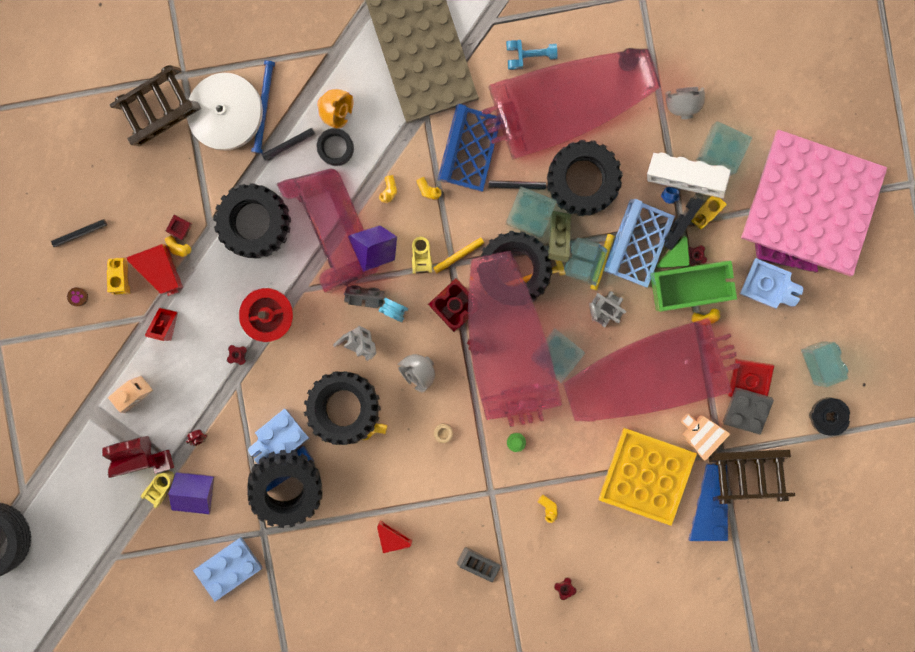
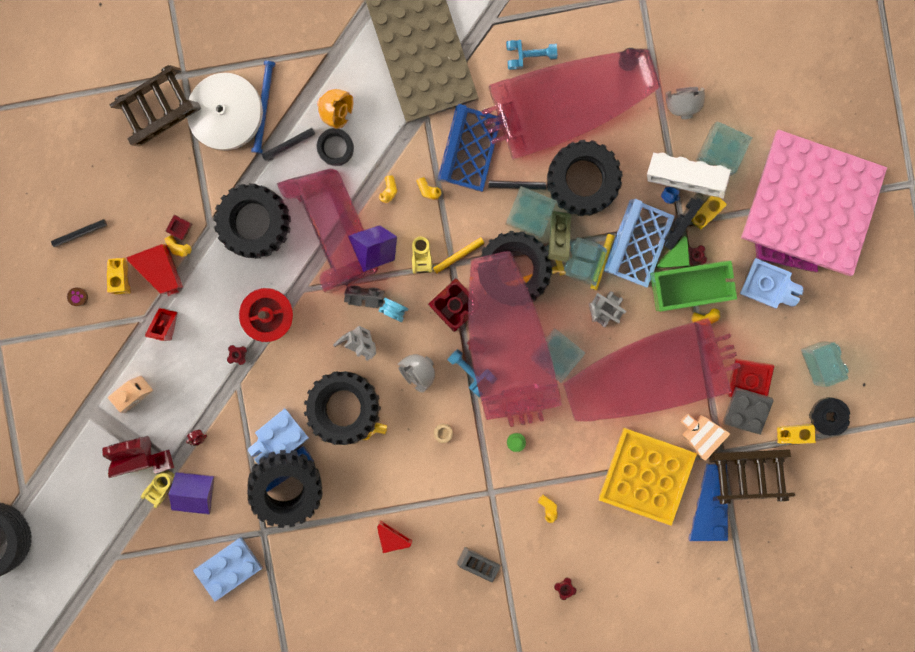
none -> dark azure bar [447,349,497,398]
none -> yellow leg [777,424,816,444]

